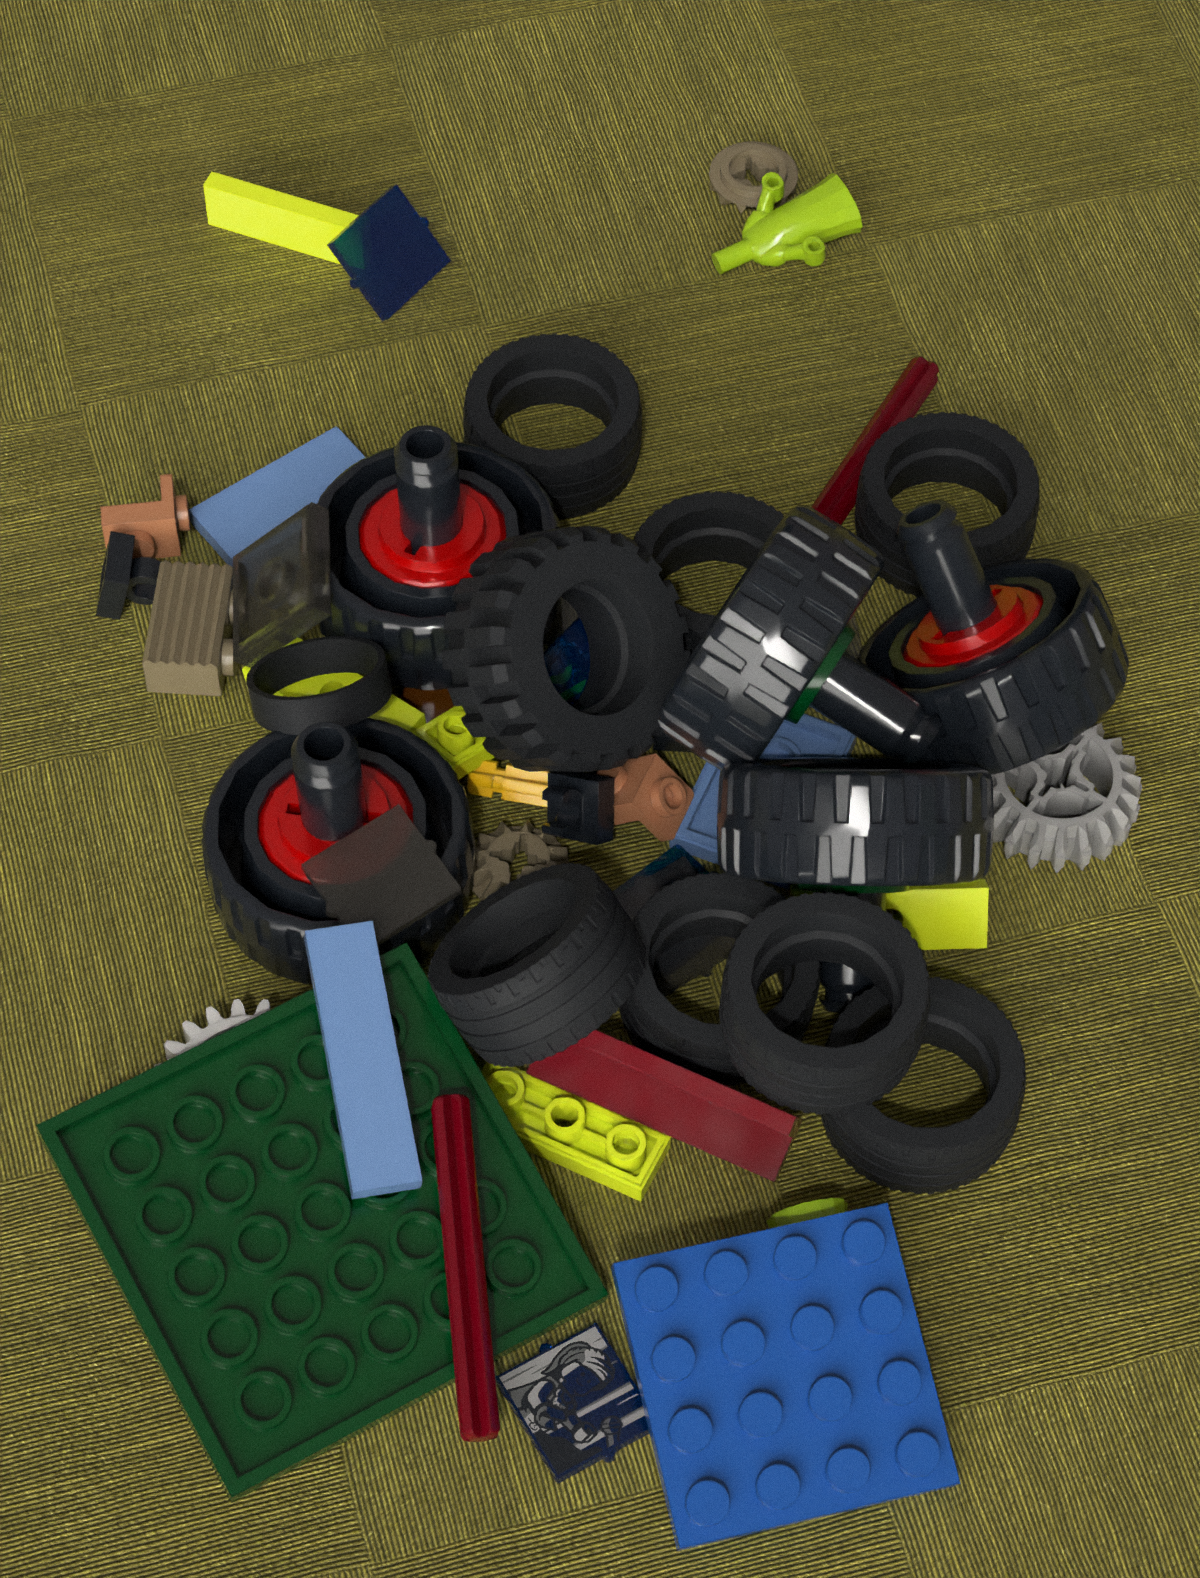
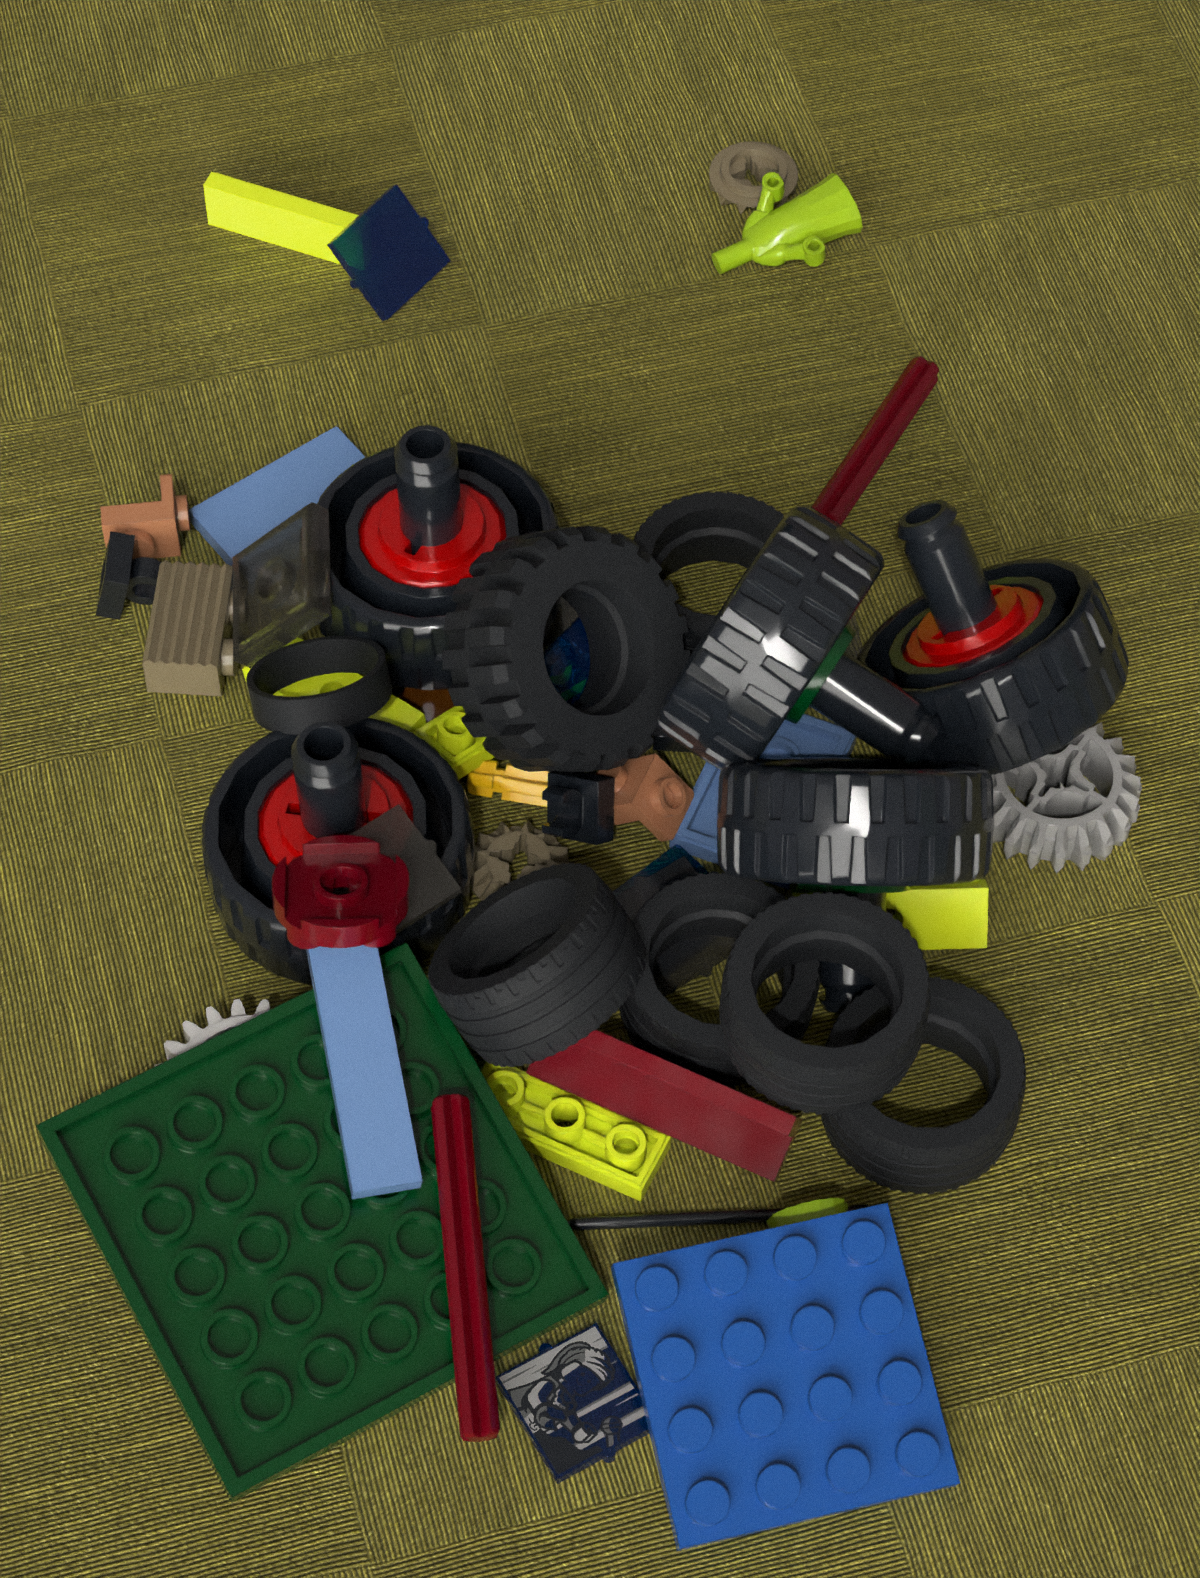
black tyre [463,333,642,520] -> none
black tyre [855,412,1040,598] -> none
none -> dark red plate [272,835,410,949]
none -> black piece [567,1204,868,1231]

